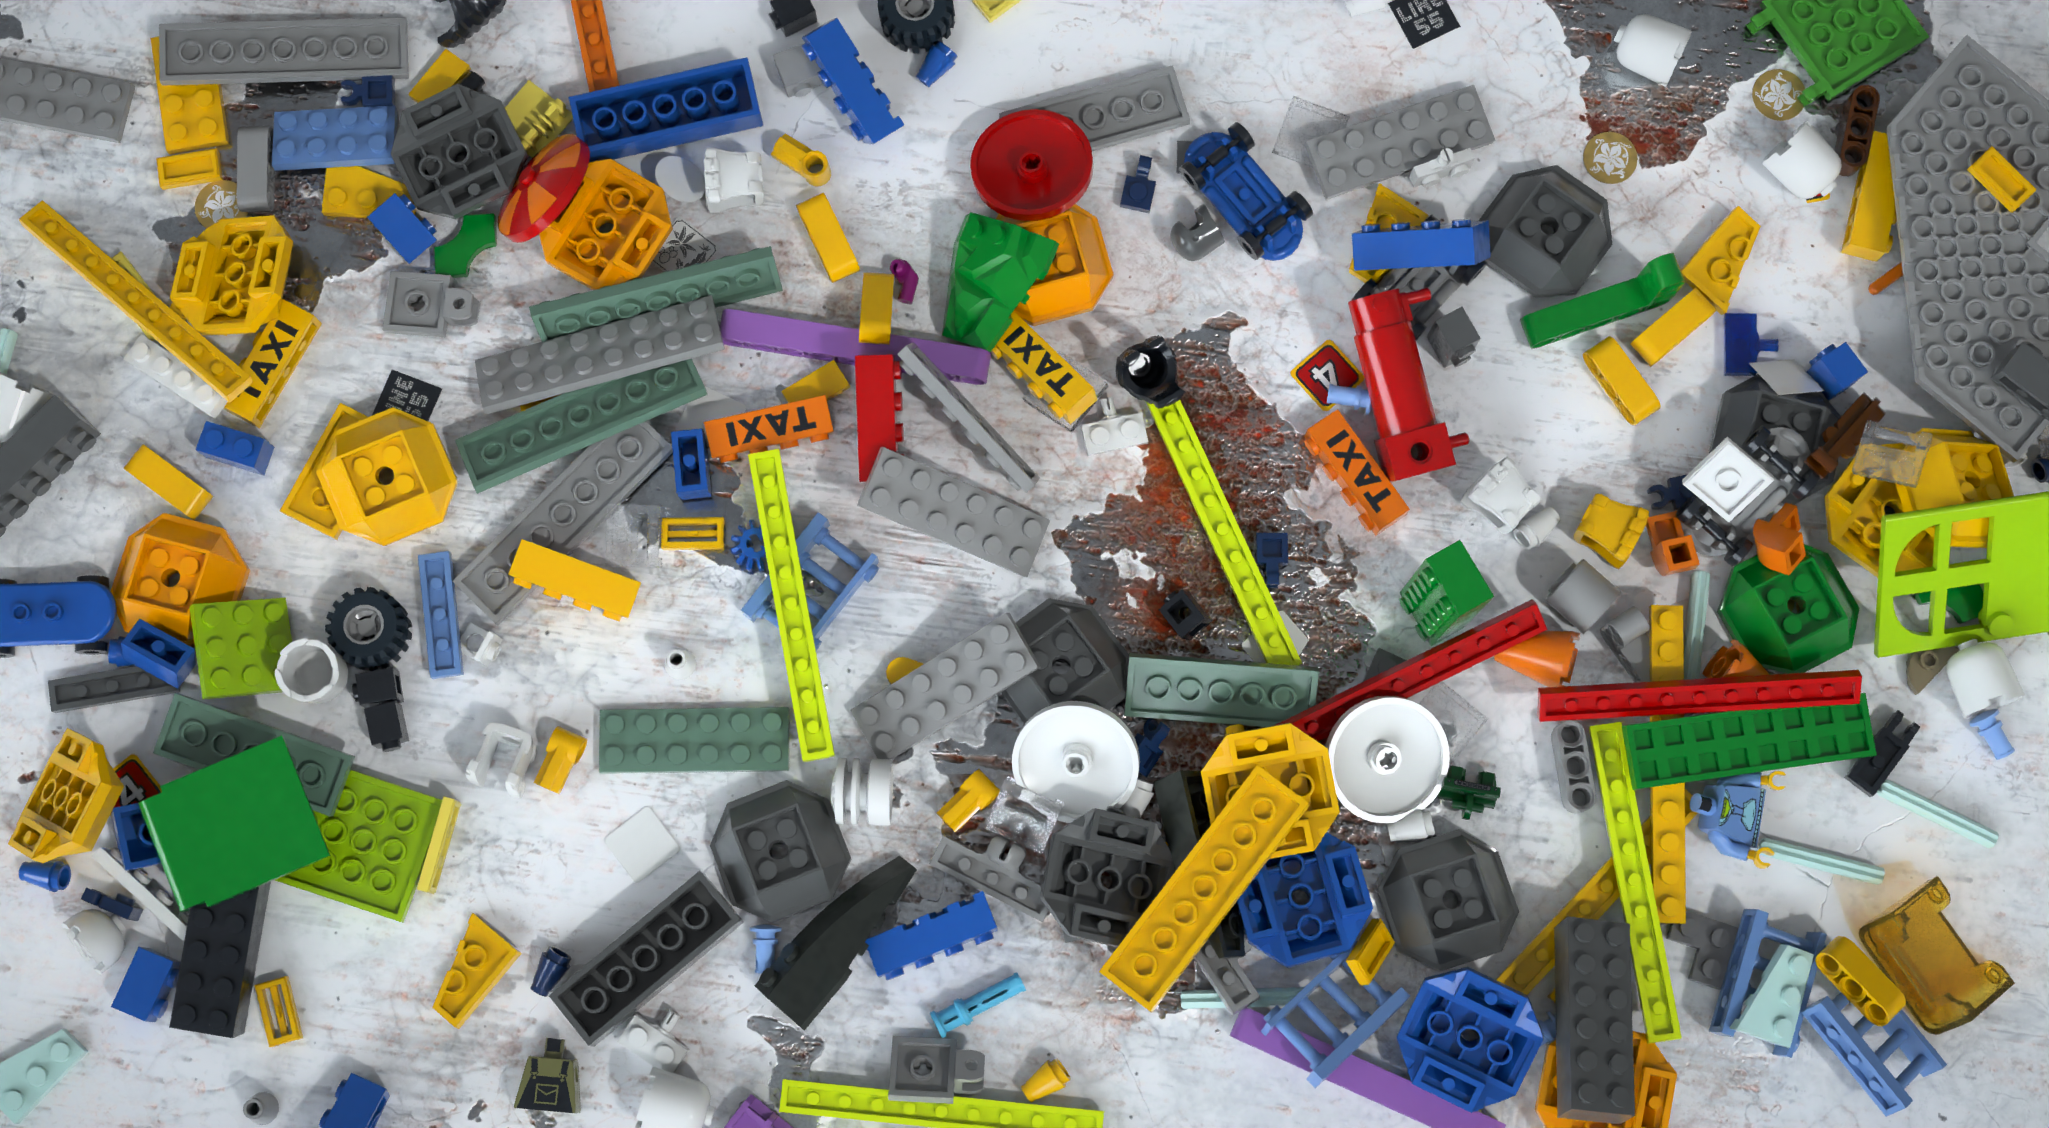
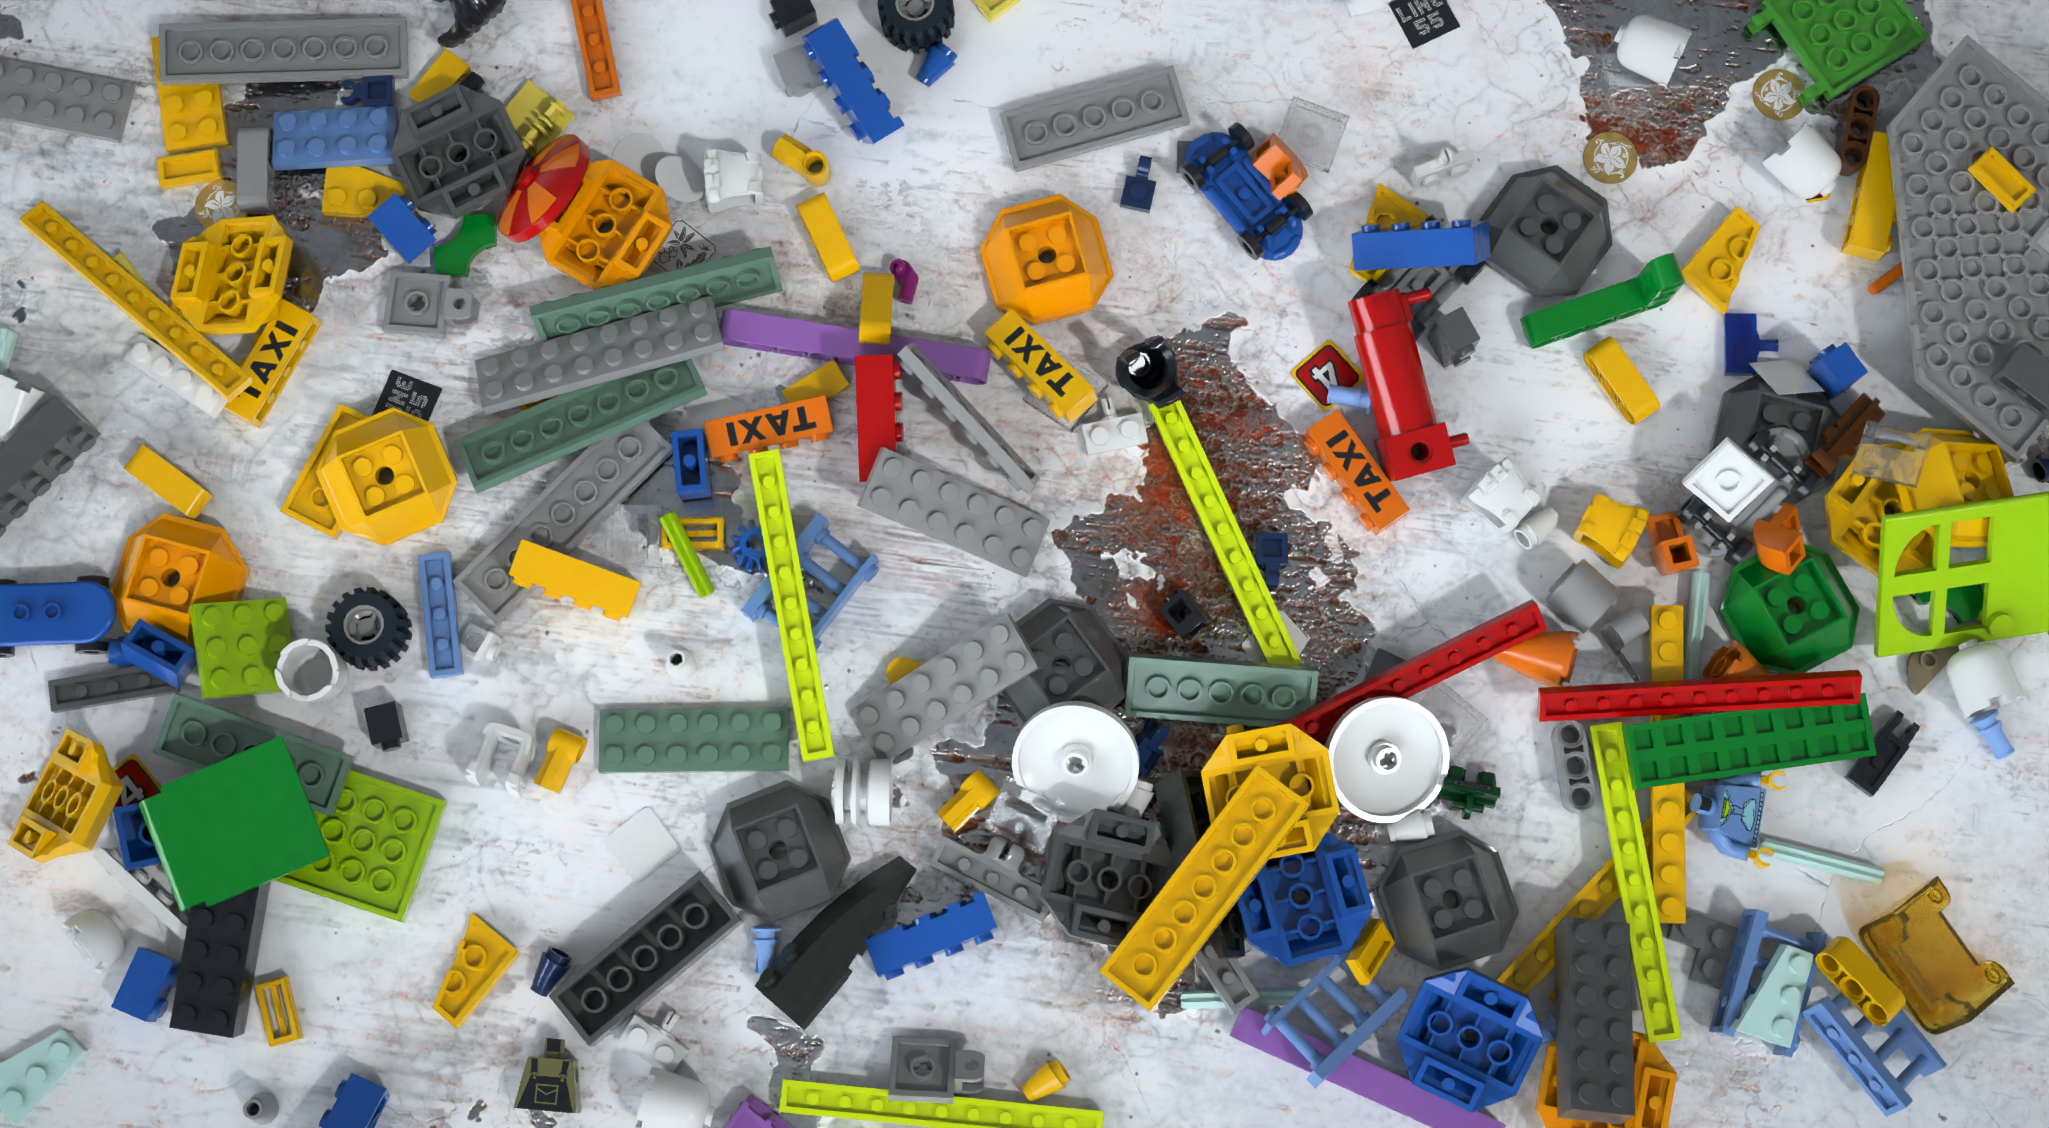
blue cone [19,861,71,892] -> none
dark blue plate [81,888,143,921] -> none
blue brick [195,421,275,476] -> none
black brick [352,667,404,708] -> none
light yellow tile [417,796,461,894] -> none
blue brick [569,57,764,163] -> none
medium azure pin [930,972,1026,1038] -> none
green wedge [942,212,1059,352] -> none
red dish [970,109,1093,221] -> none
dark grey helmet [1170,204,1225,261] -> none
light grey plate [1304,85,1495,200] -> none
green brick [1399,540,1494,646] -> none
yellow beam [1630,287,1717,367] -> none
dark blue plate [1647,474,1694,510] -> none
light aqua axle [1877,780,1999,848] -> none
none -> lime axle [660,511,714,598]
none -> orange brick [1251,133,1308,201]

